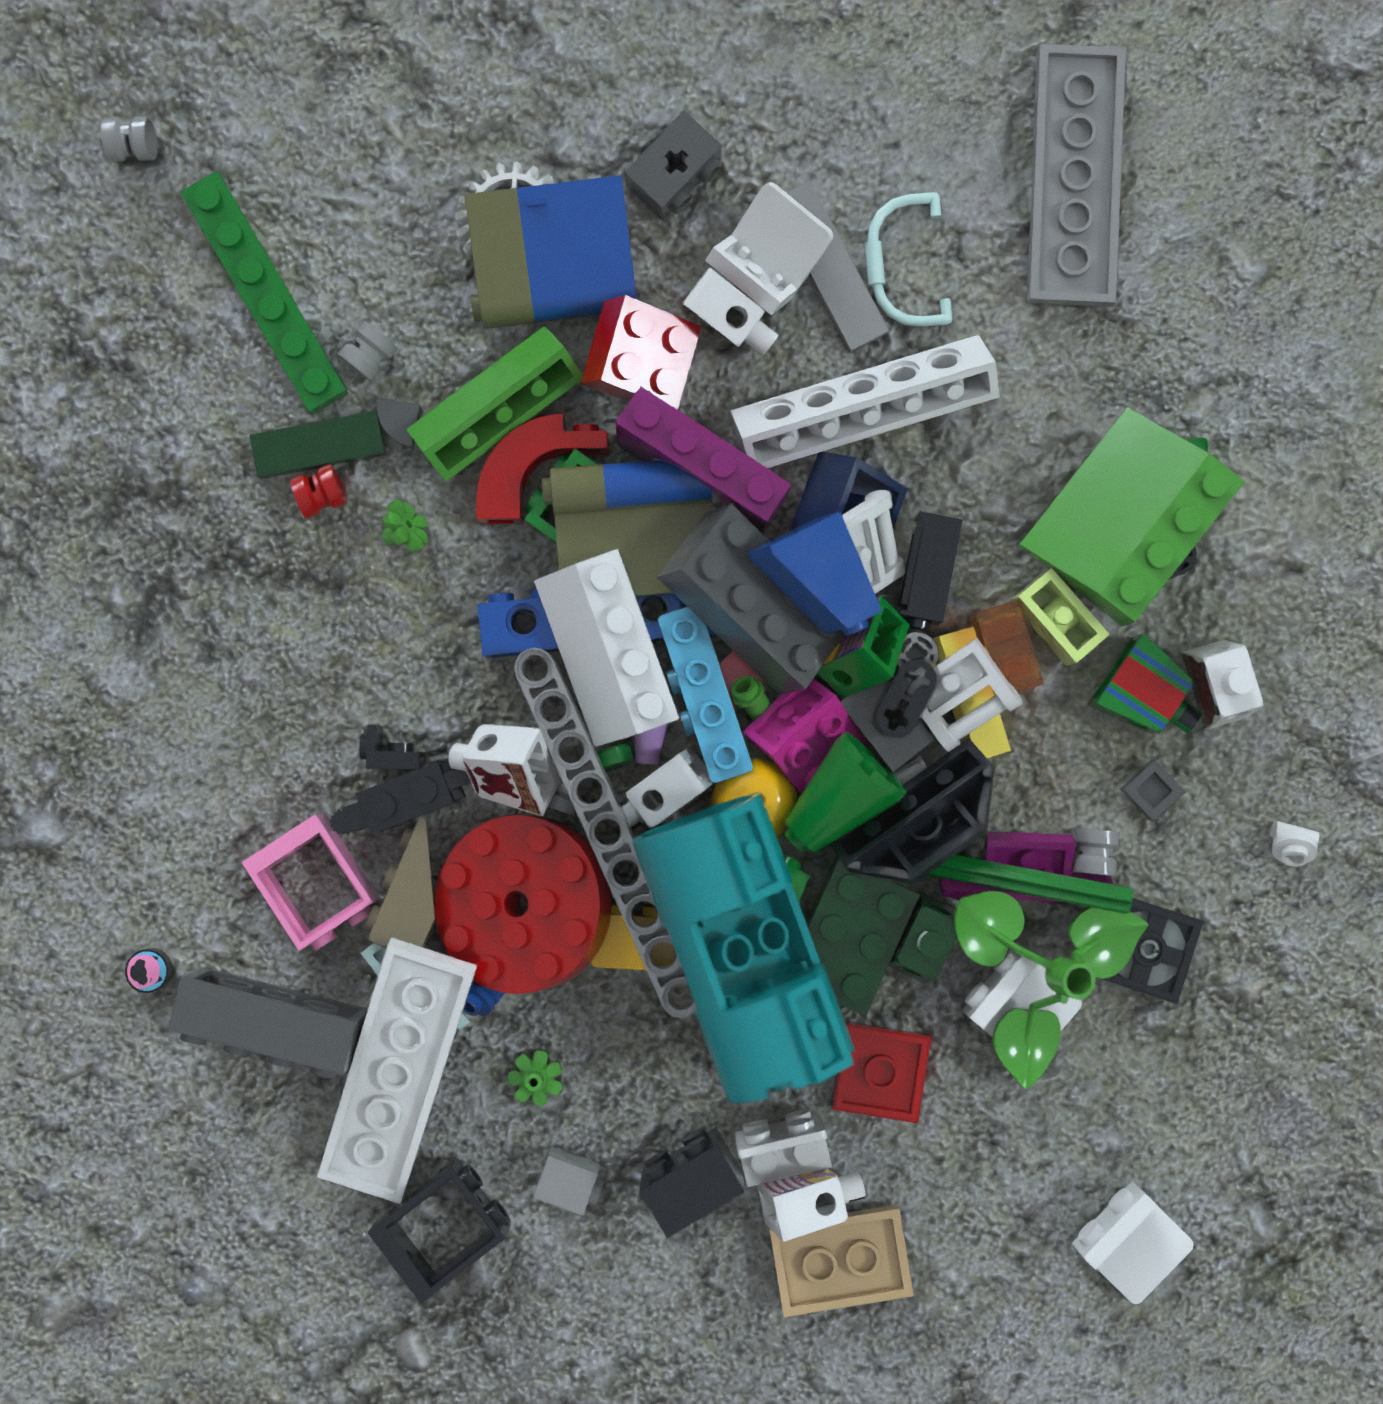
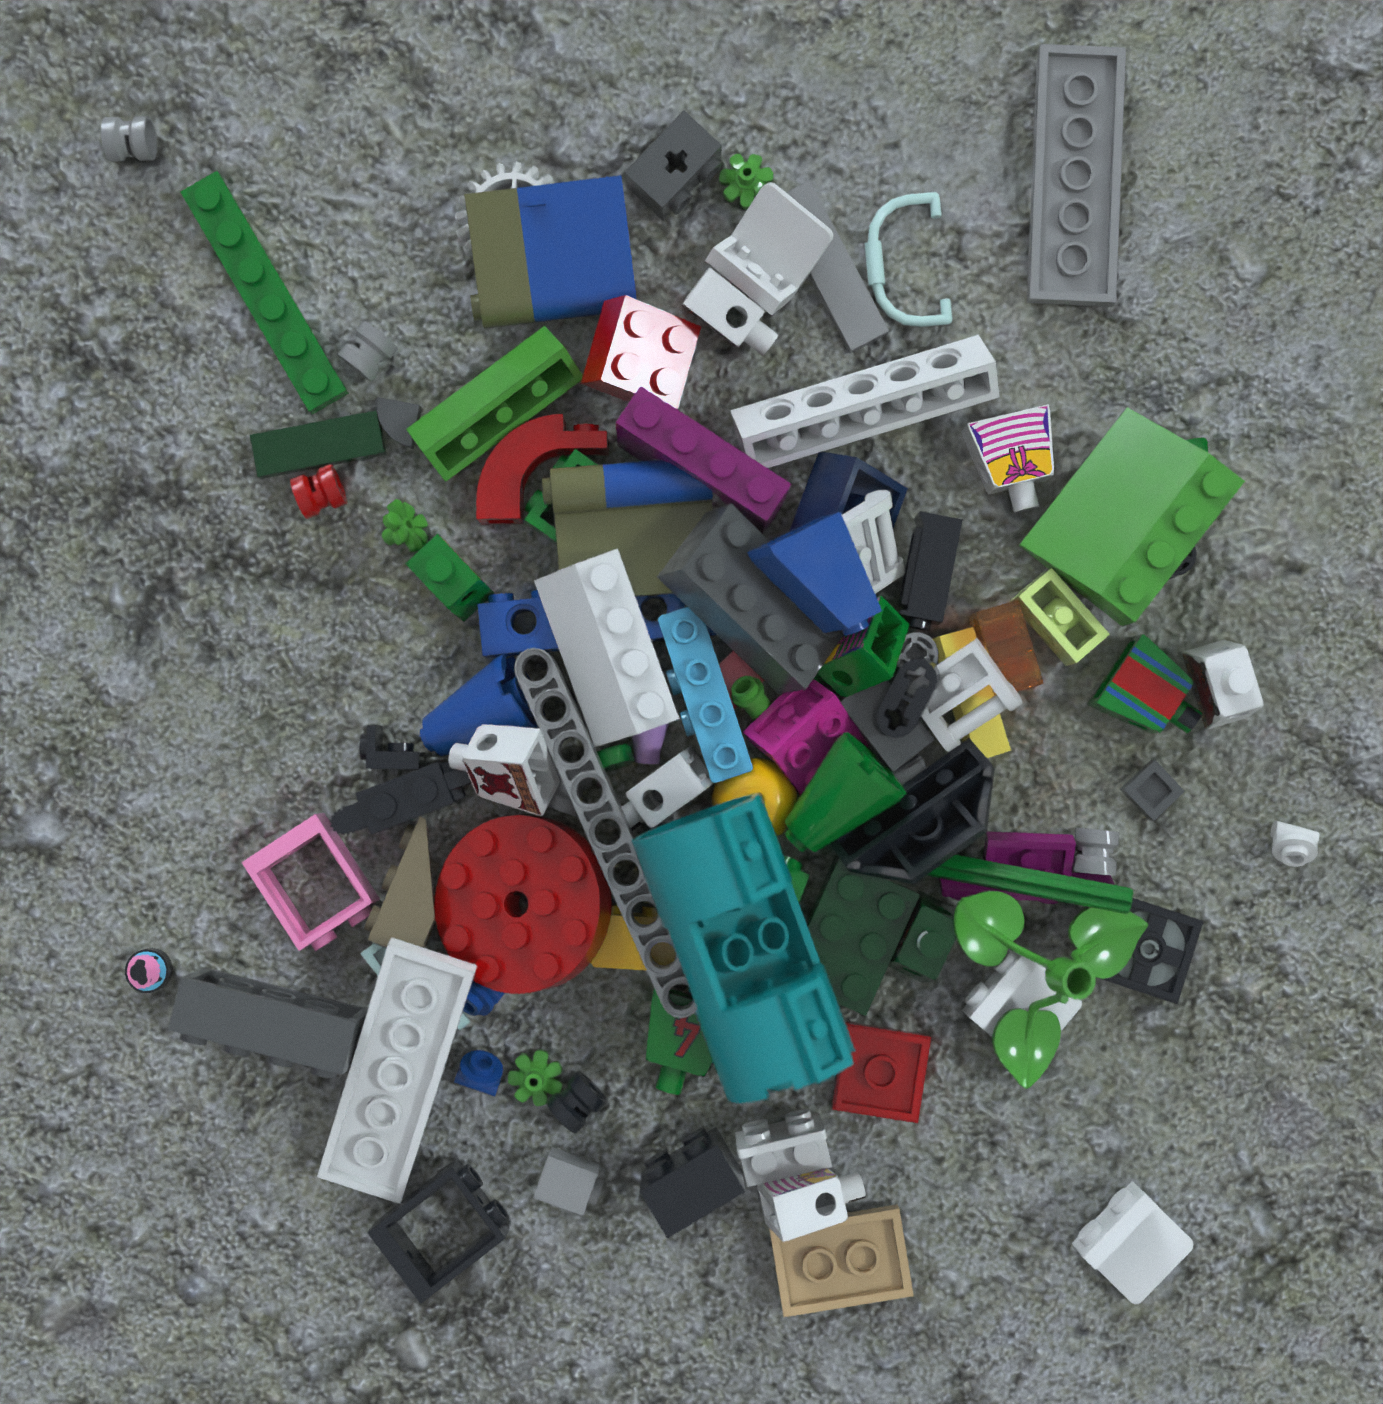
none -> green torso [406,533,495,622]
none -> blue cone [420,654,545,756]
none -> blue plate [454,1050,503,1097]
none -> black wheel [546,1071,608,1134]
none -> green torso [645,988,712,1095]
none -> bright green plant [719,154,774,210]
none -> torso [961,404,1054,513]

